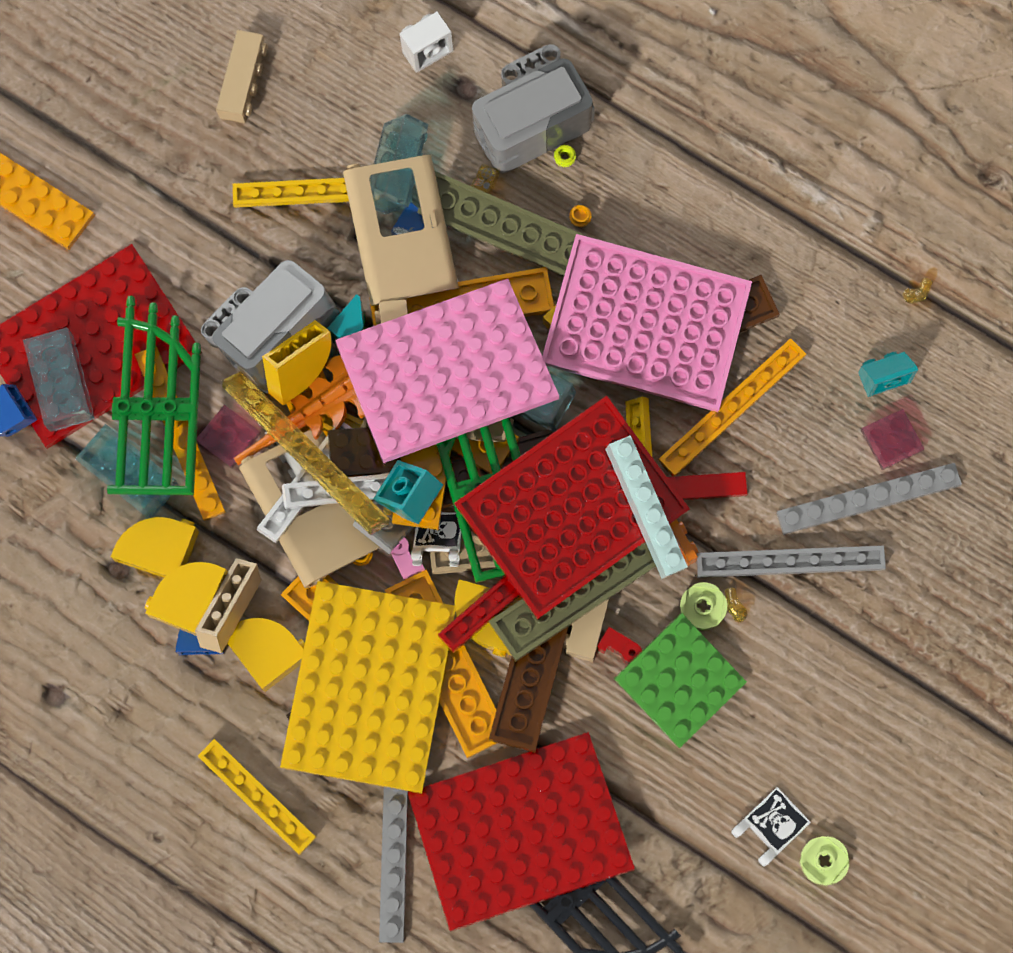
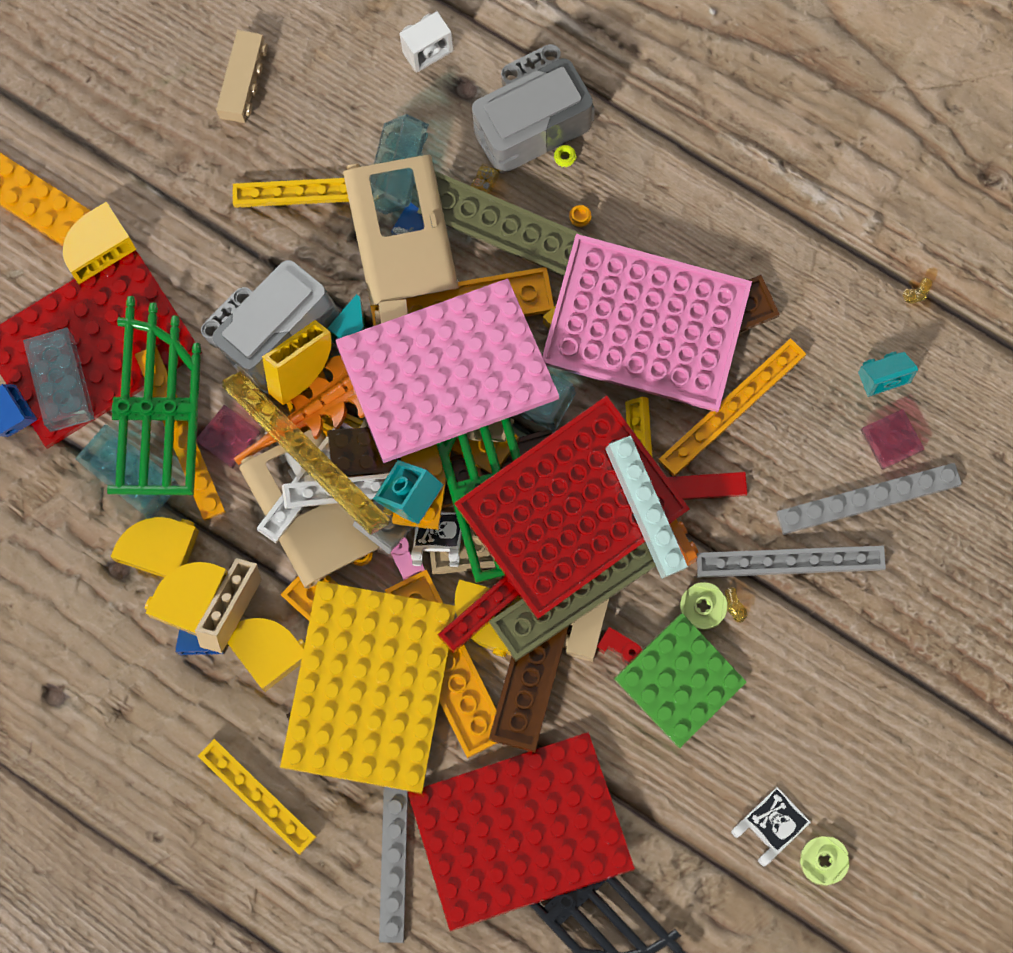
none -> yellow brick [63,202,136,284]

